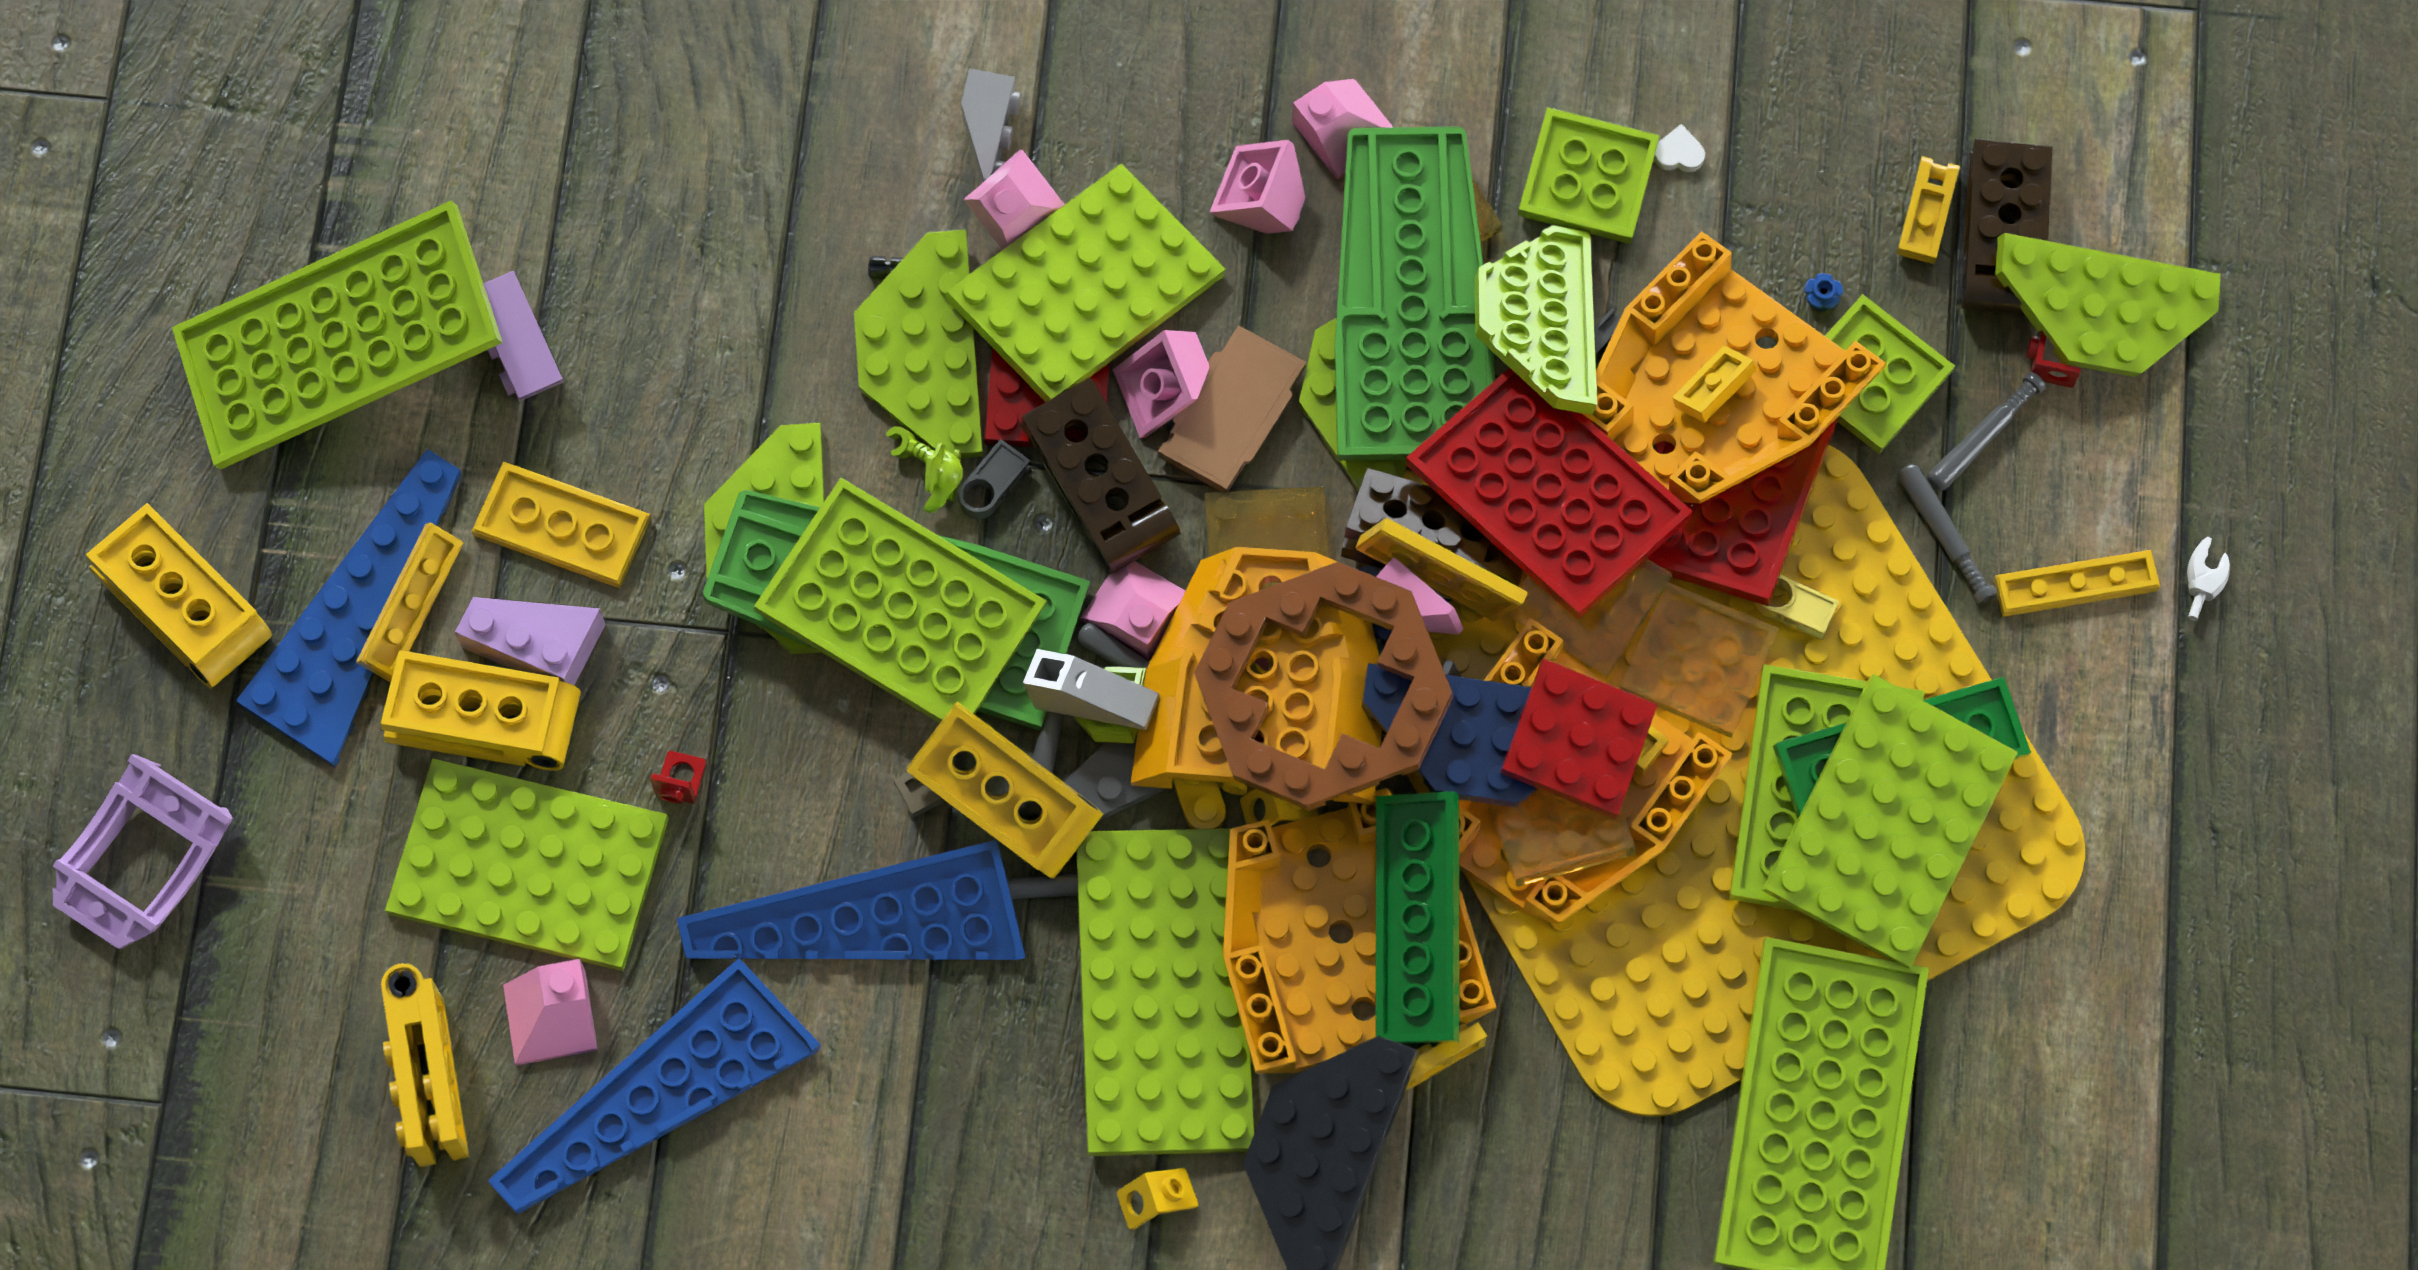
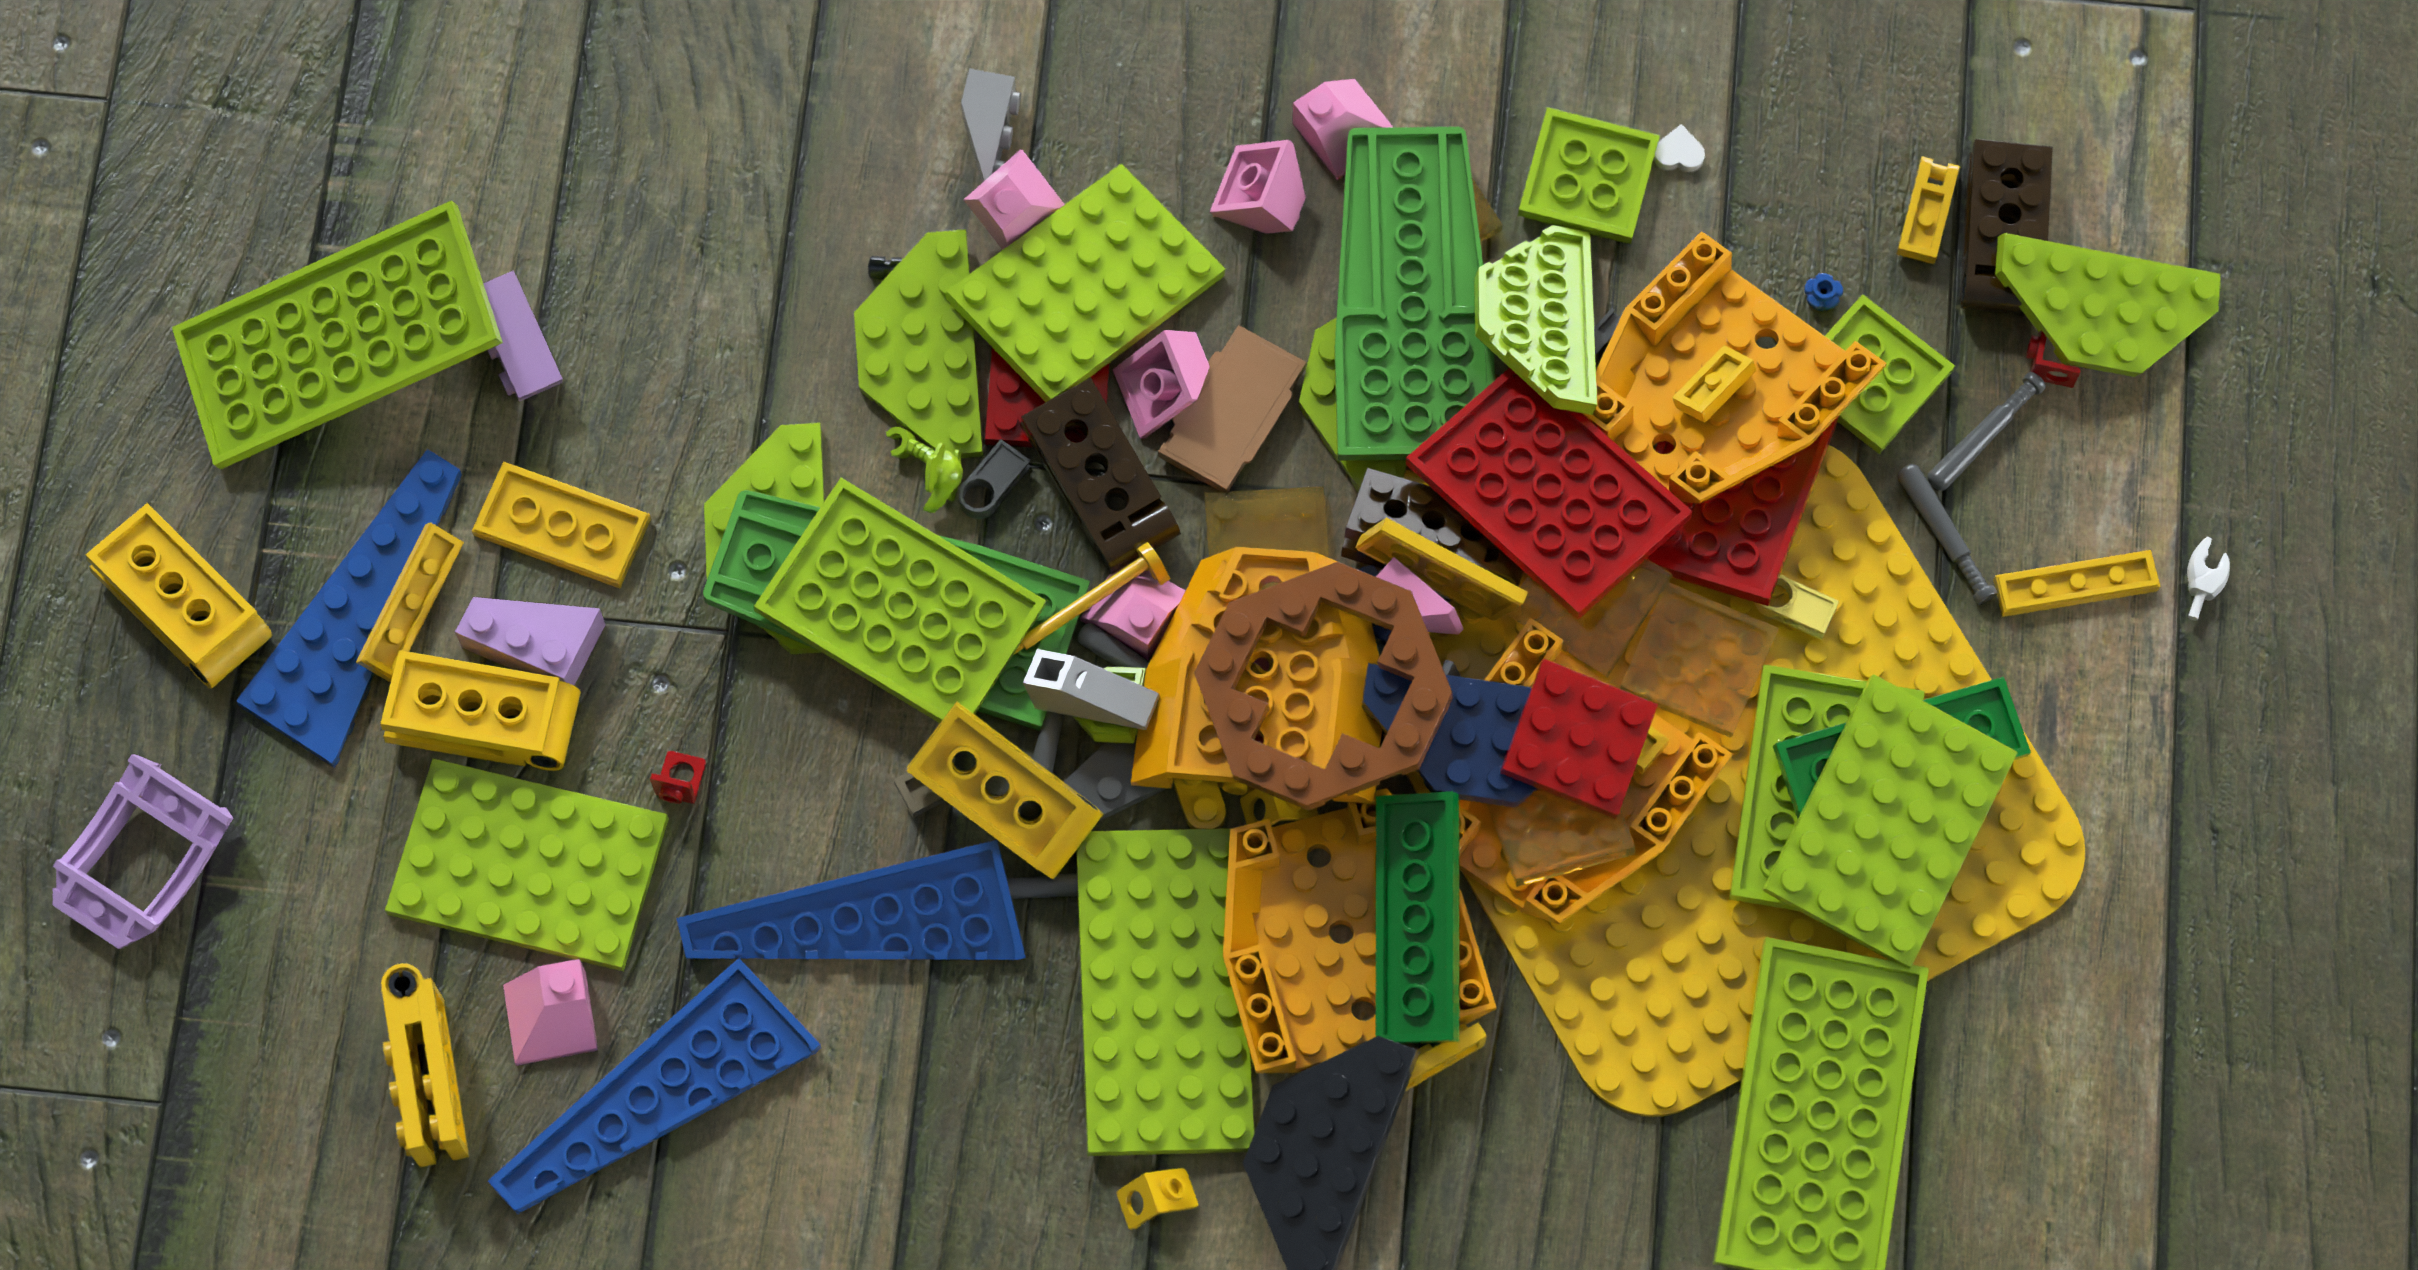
none -> yellow piece [1015,542,1171,654]

